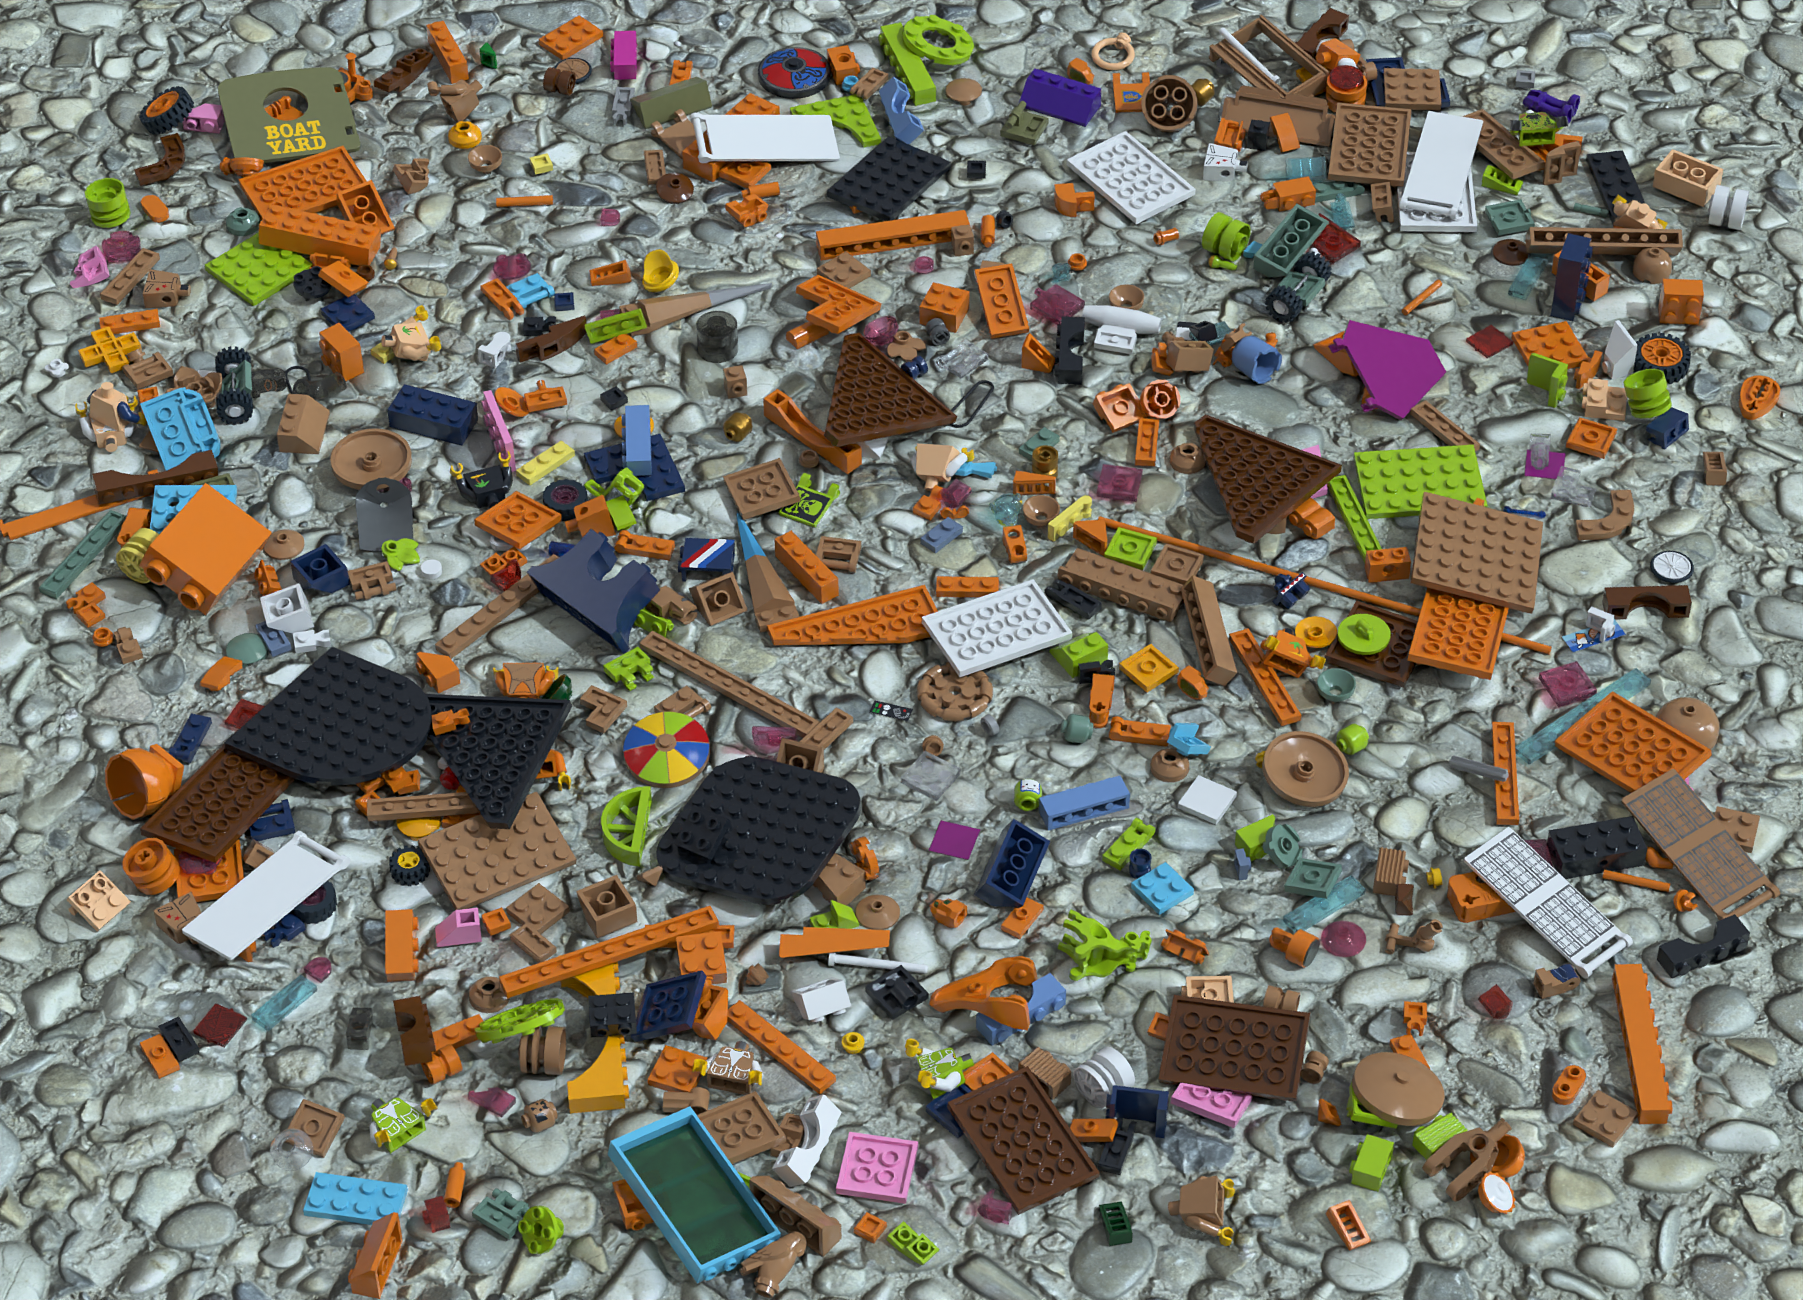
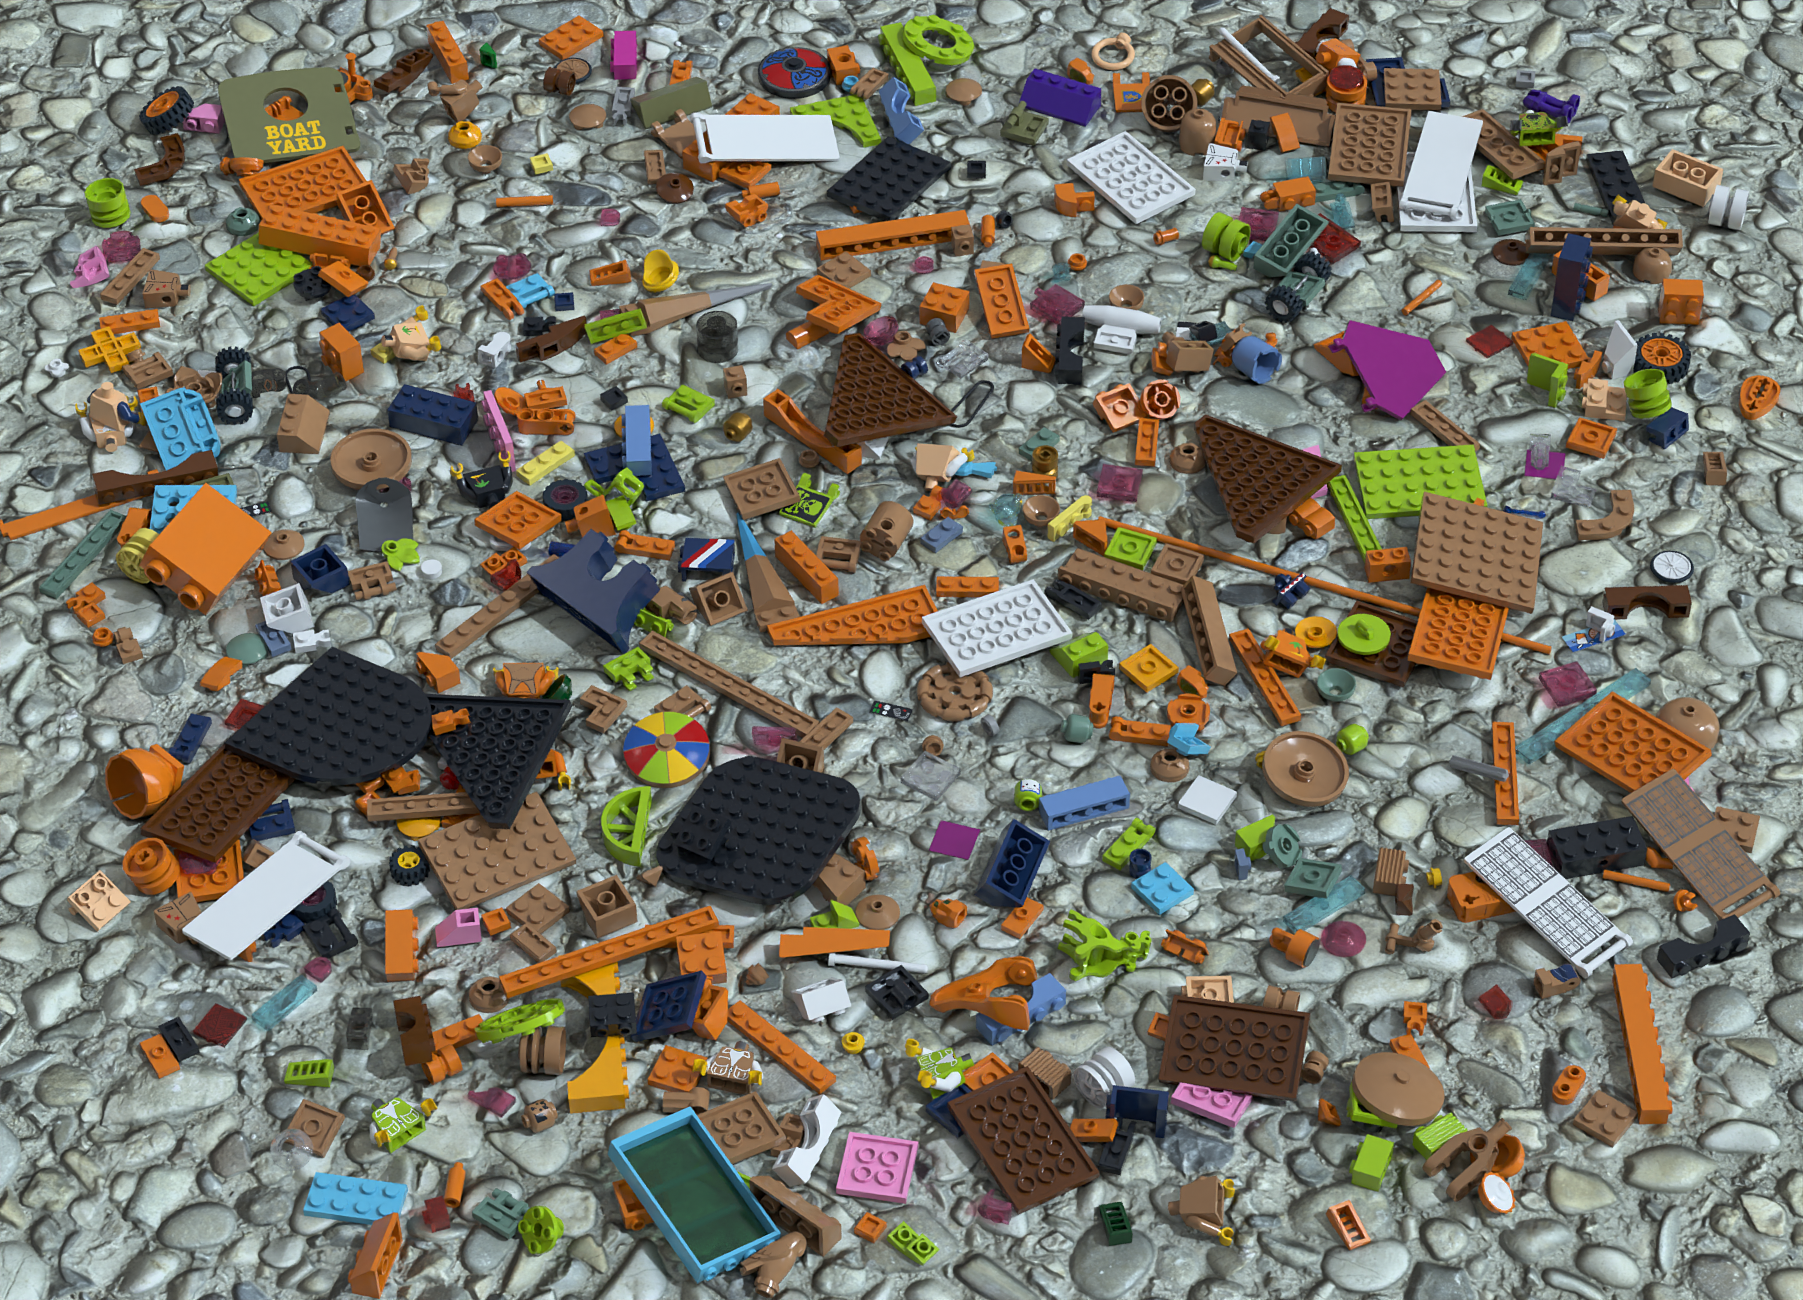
none -> black sticker [240,501,272,517]
none -> lime slope [284,1059,334,1087]
none -> black plate [303,909,358,961]
none -> clear red plate [453,383,475,402]
none -> orange piece [517,408,576,435]
none -> medium nougat dish [569,104,606,130]
none -> lime plate [662,384,715,423]
none -> medium nougat cylinder [860,501,914,561]
none -> orange plate [1167,693,1210,731]
none -> medium nougat cylinder [1179,108,1216,156]
none -> clear pink plate [1239,207,1279,241]

